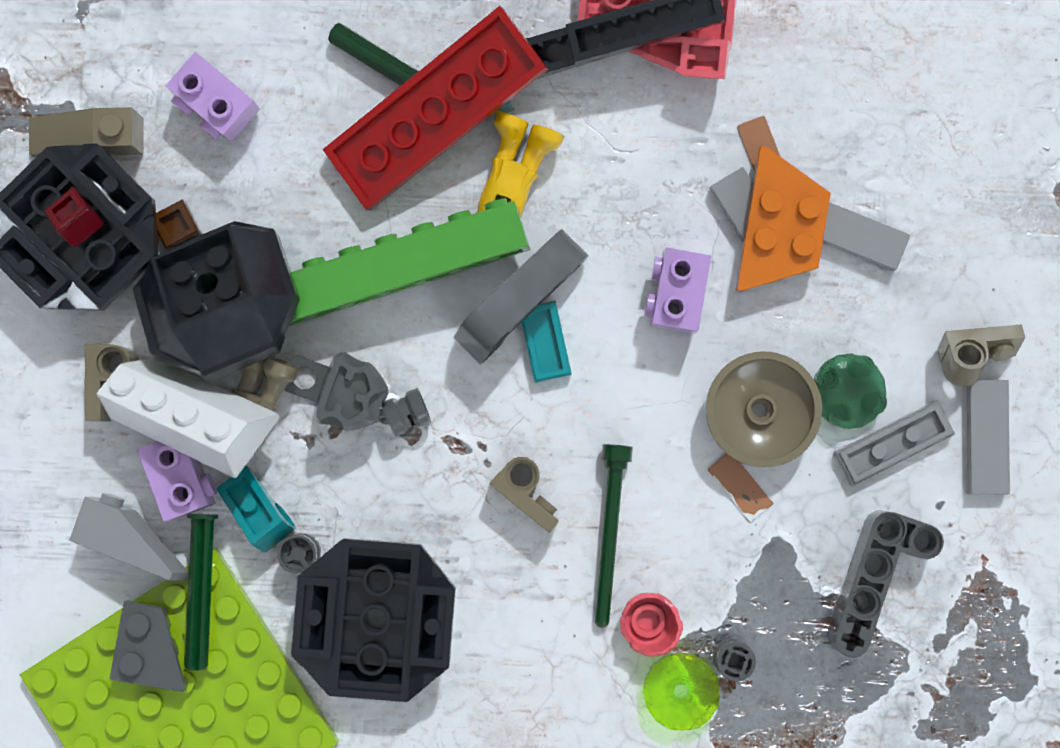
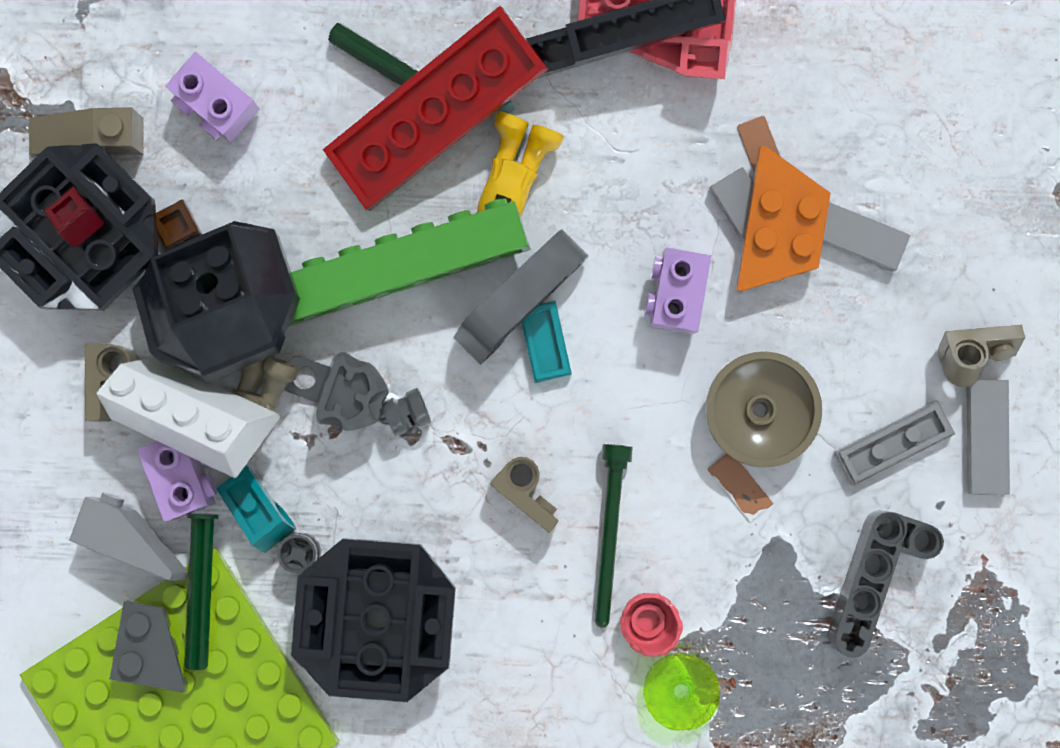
dark grey wheel [712,637,756,682] -> none
clear green dish [814,353,887,429] -> none

